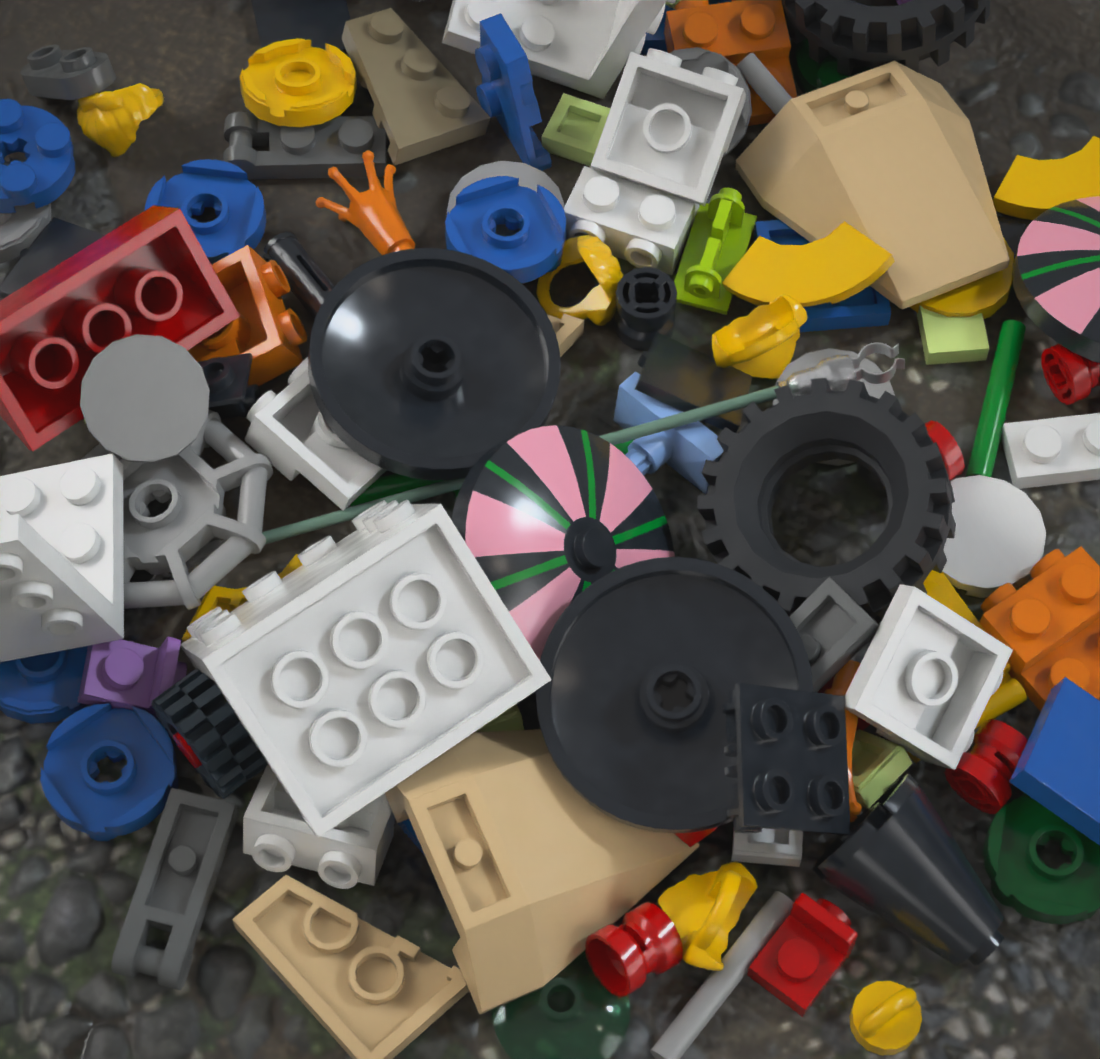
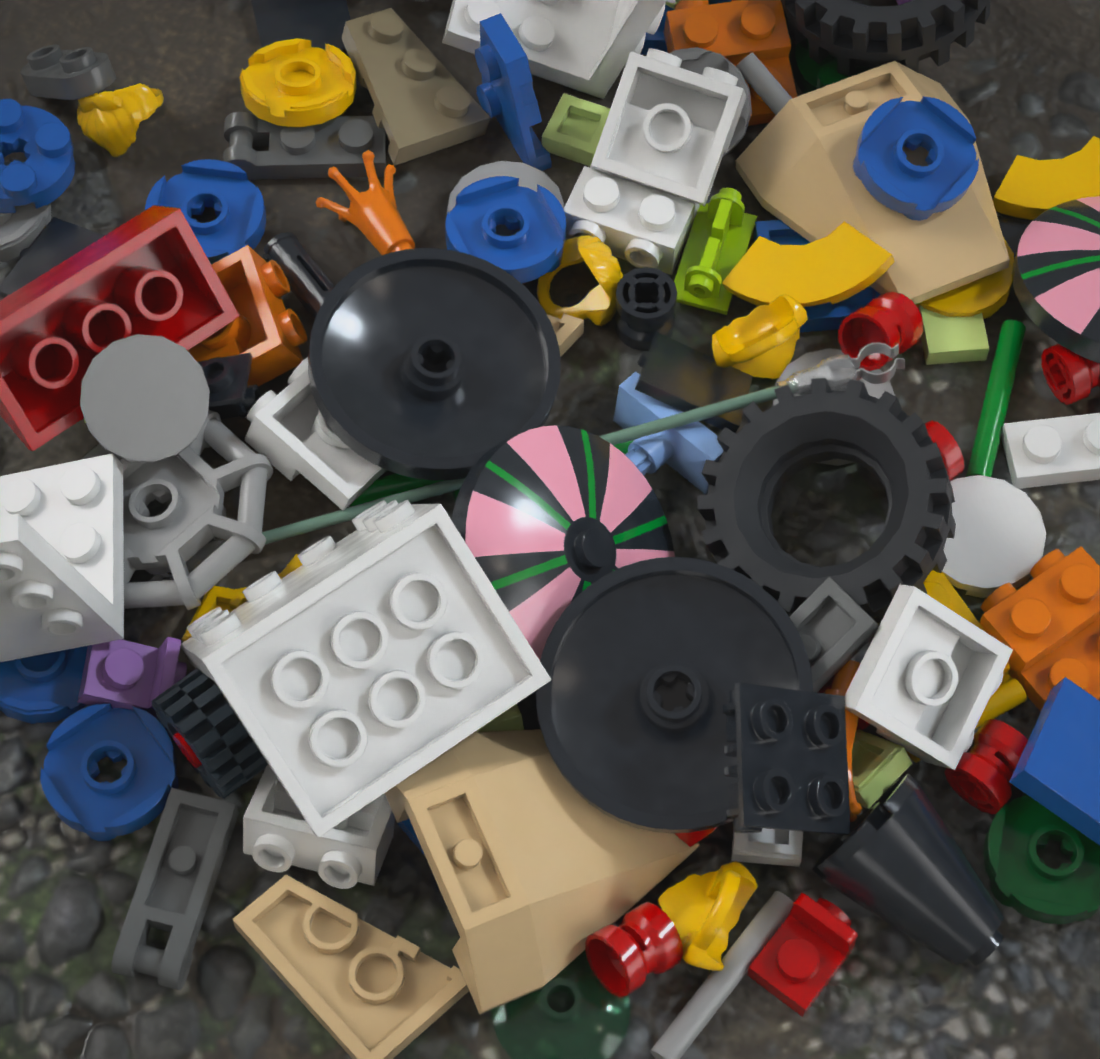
yellow tile [849,981,922,1055] -> none
none -> red wheel [838,292,923,371]
none -> blue plate [853,96,979,221]

